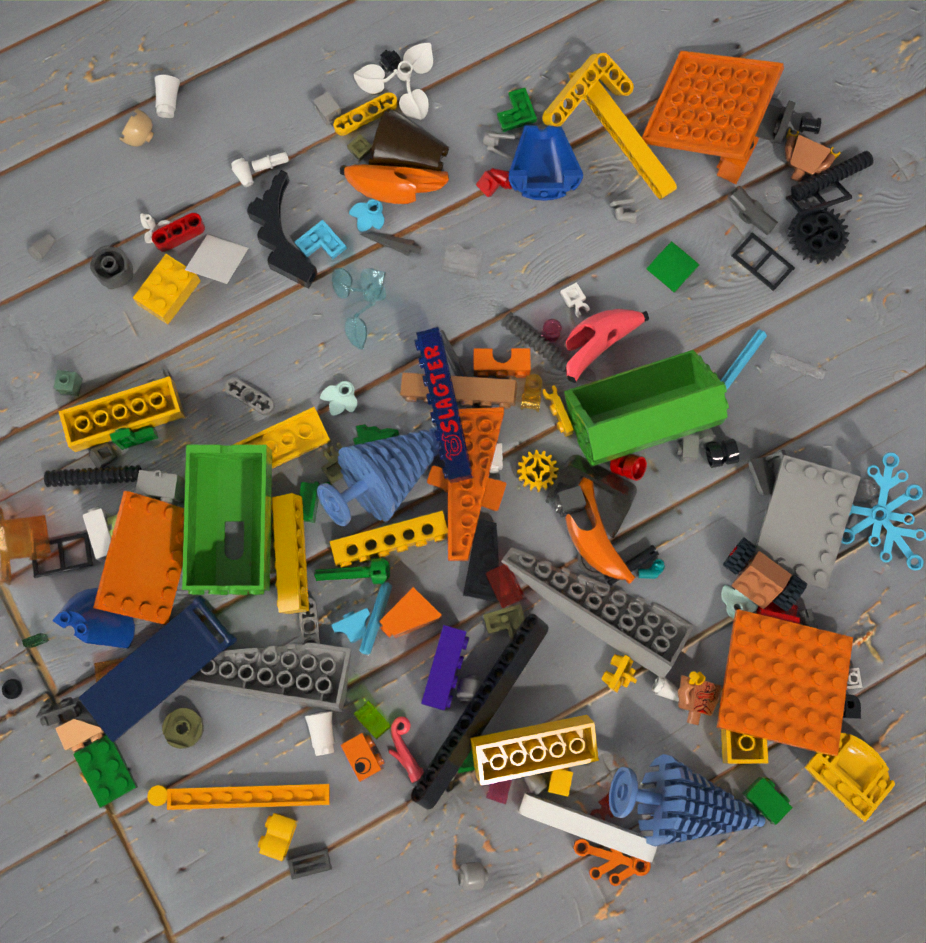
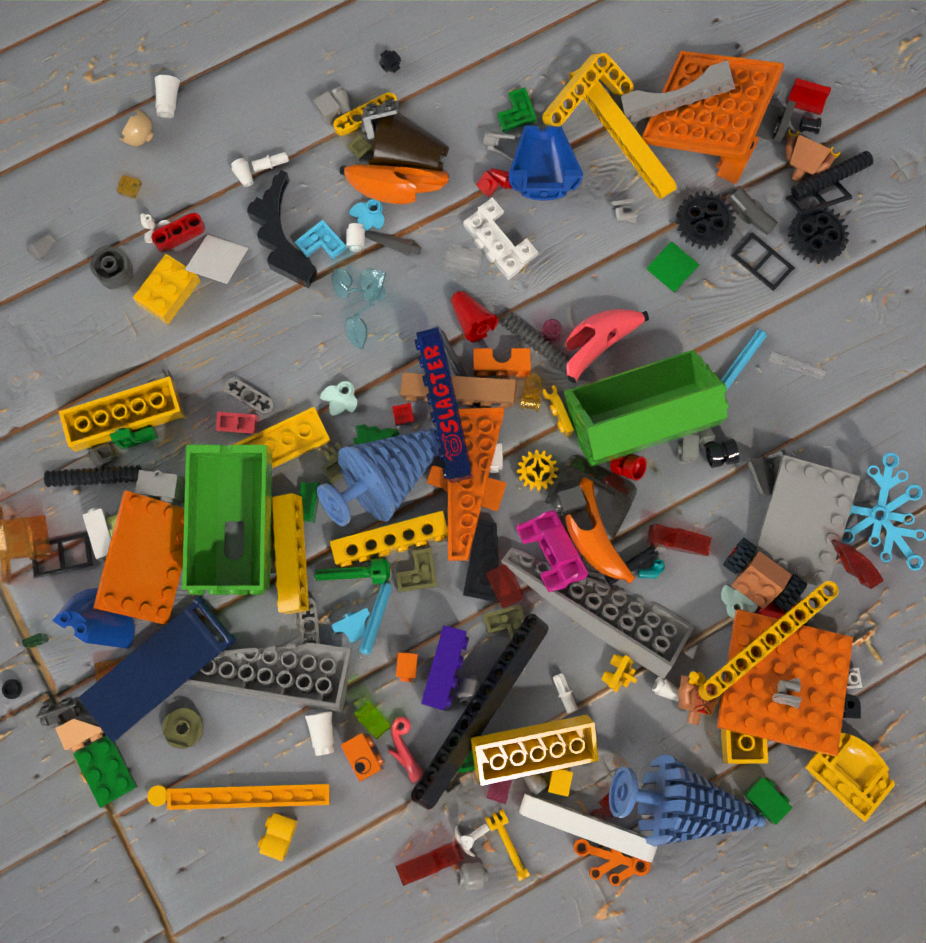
sand green brick [53,370,83,397] -> none
dark grey tile [287,848,332,880] -> none
white plant [353,43,433,120] -> none
orange slope [379,587,442,638] -> none
white plate [560,282,590,318] -> none
none -> clear yellow tile [117,175,142,199]
none -> coral hinge [216,412,259,434]
none -> light grey cone [330,87,352,115]
none -> white brick [346,223,365,252]
none -> dark grey bracket [361,99,400,139]
none -> red plate [392,403,415,426]
none -> clear red slope [395,840,464,886]
none -> olive plate [396,548,437,593]
none -> orange brick [396,653,418,682]
none -> red cone [451,291,498,343]
none -> white plant [455,824,490,857]
none -> white bracket [463,197,538,280]
none -> yellow hinge [485,809,530,881]
none -> dark pink bracket [516,510,588,592]
none -> white axle [553,673,579,714]
none -> light grey arch [621,60,735,123]
none -> clear red slope [646,524,712,556]
none -> black gear [675,191,736,250]
none -> yellow beam [698,581,839,701]
none -> light grey piece [772,678,801,709]
none -> red panel [787,78,831,115]
none -> clear red slope [831,539,884,589]

